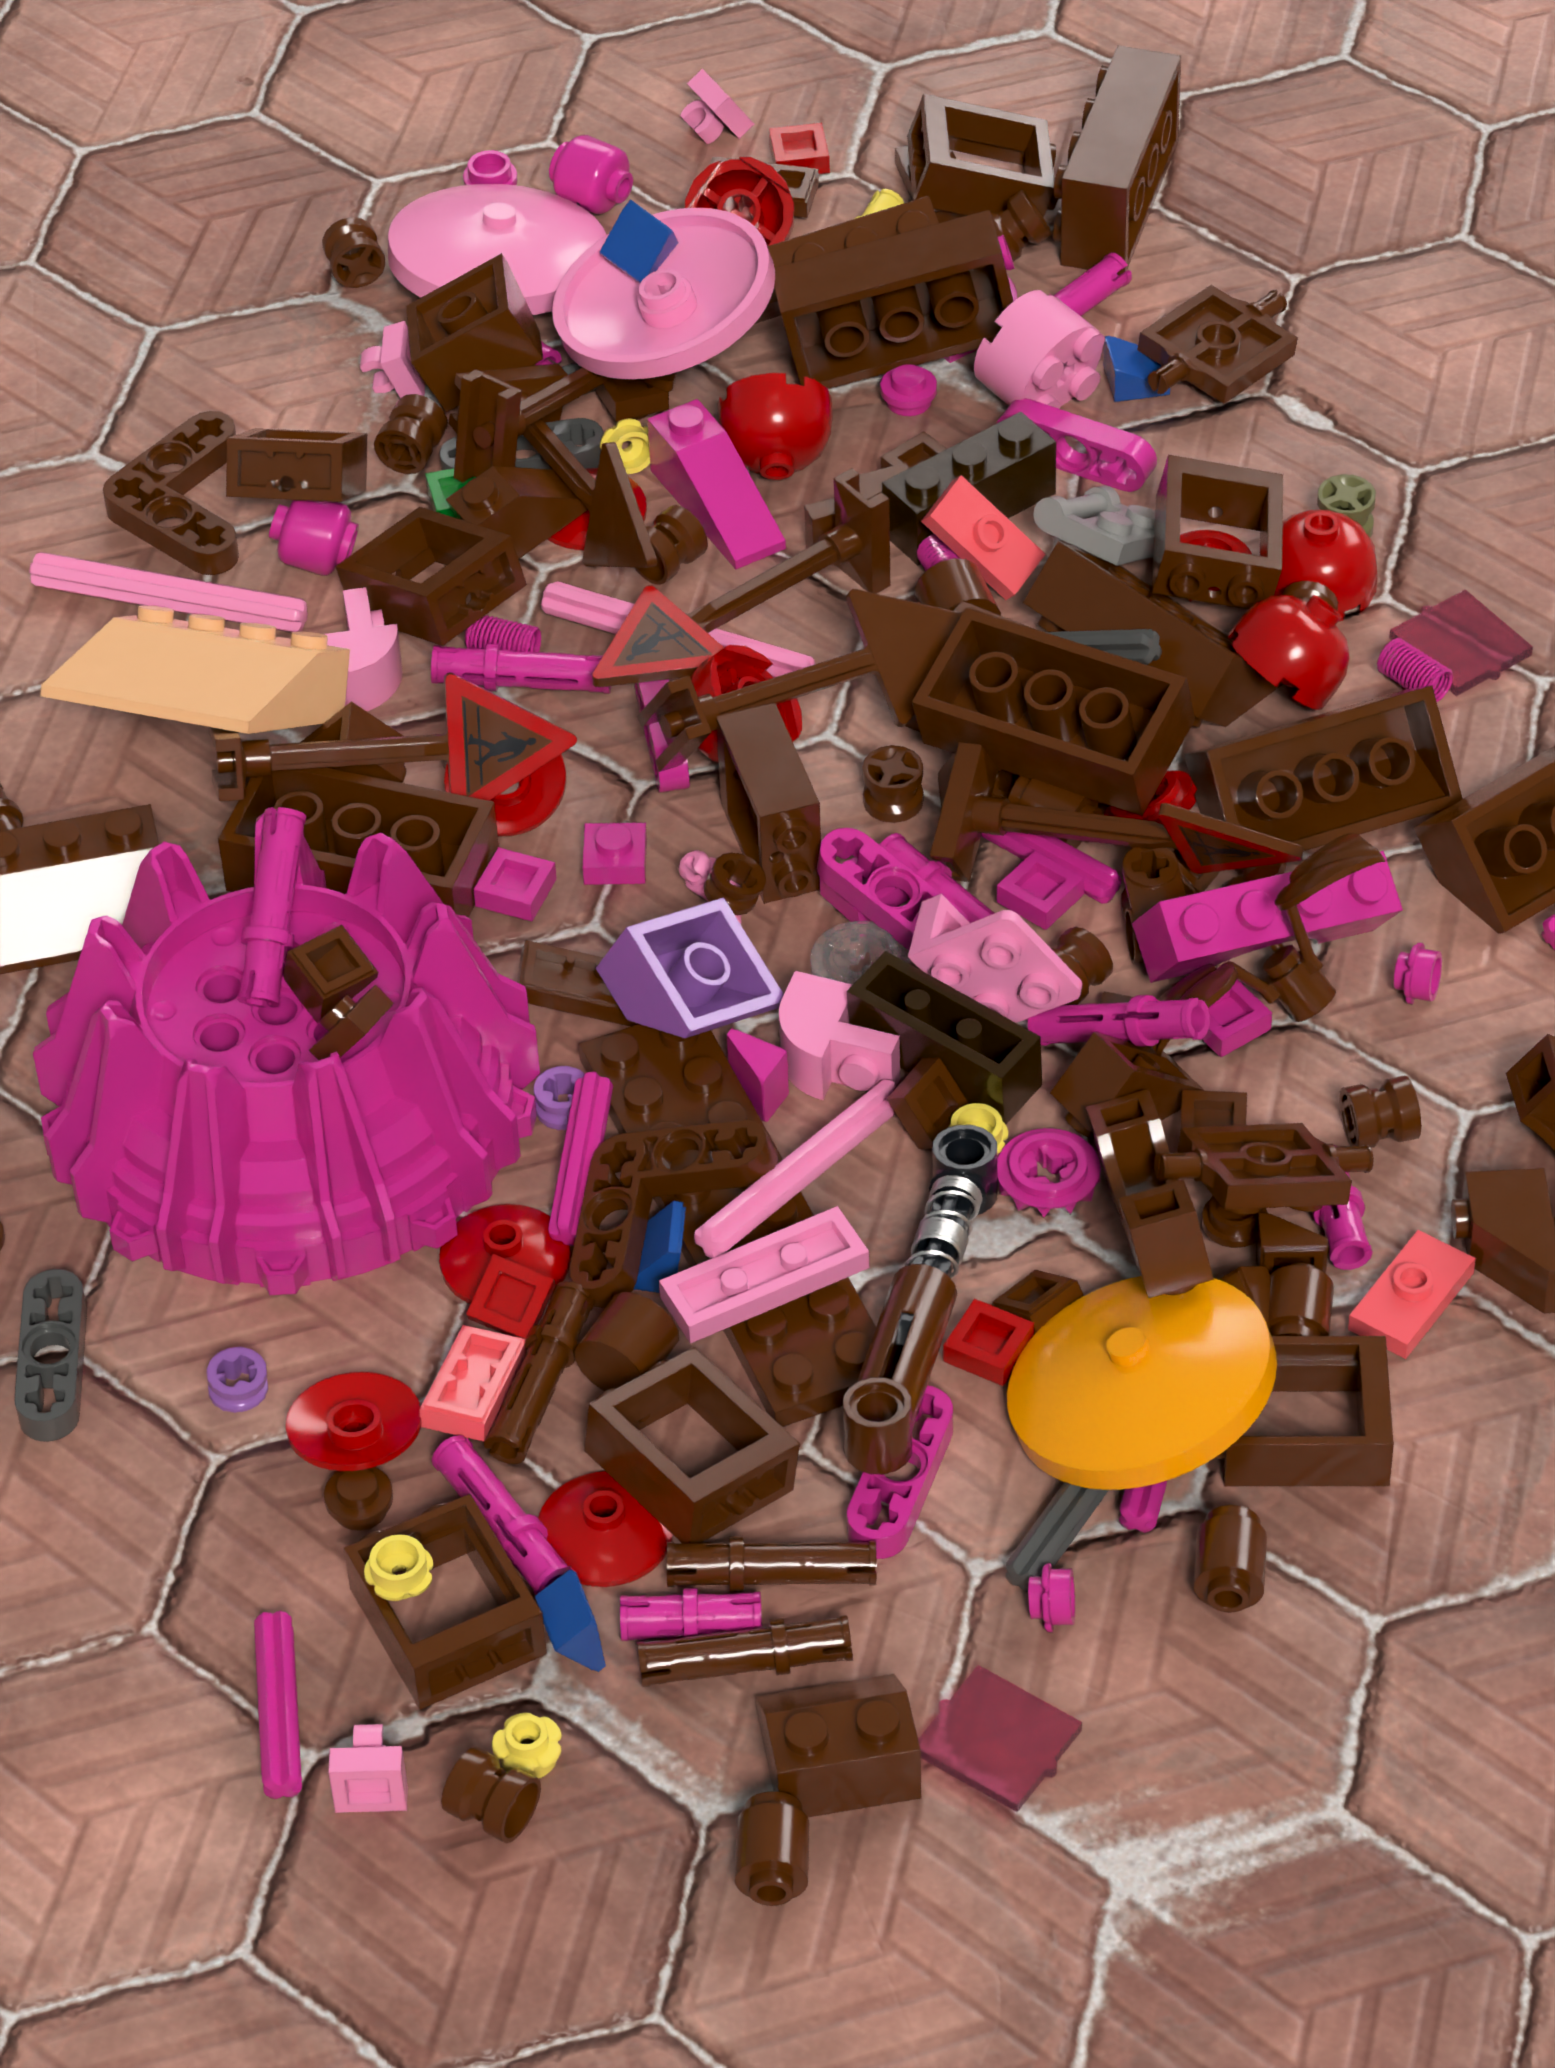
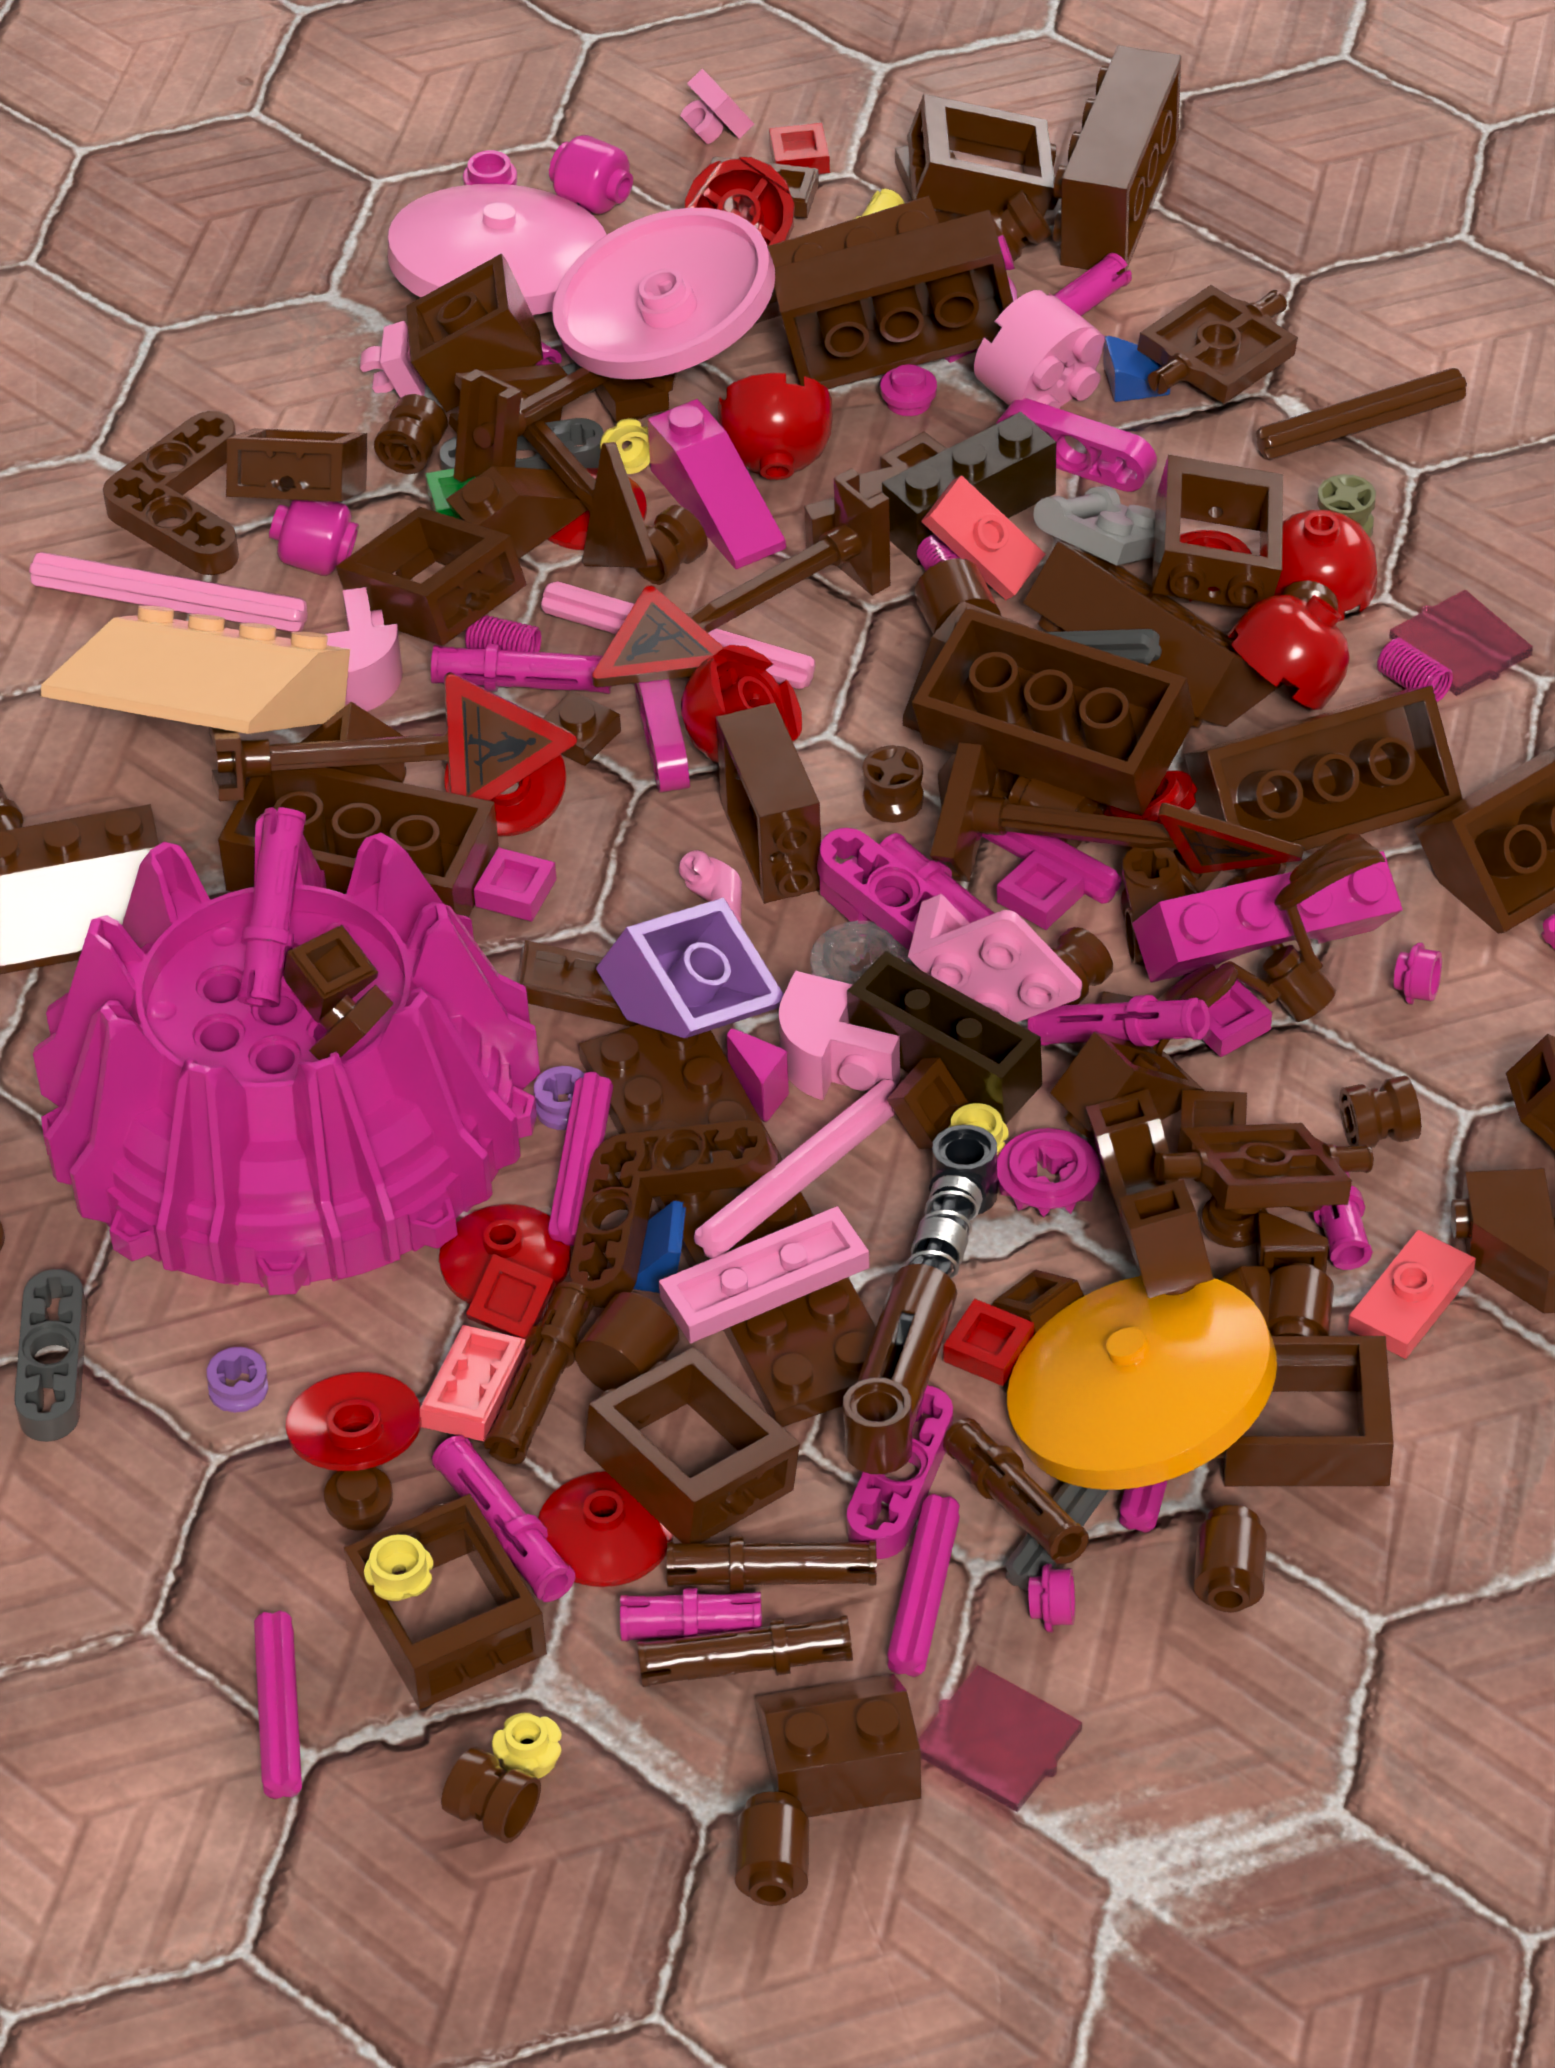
reddish brown wheel [322,217,386,288] -> none
bright pink tile [329,1724,408,1813] -> none
blue slope [535,1570,606,1672] -> none
dark pink plate [583,823,647,885] -> none
blue slope [599,200,679,283] -> none
reddish brown piece [638,589,962,772] -> none
reddish brown bush [703,852,766,915] -> none
none -> reddish brown plate [544,691,621,766]
none -> dark pink axle [887,1494,960,1677]
none -> reddish brown pin [943,1418,1089,1565]
none -> reddish brown axle [1256,368,1467,460]

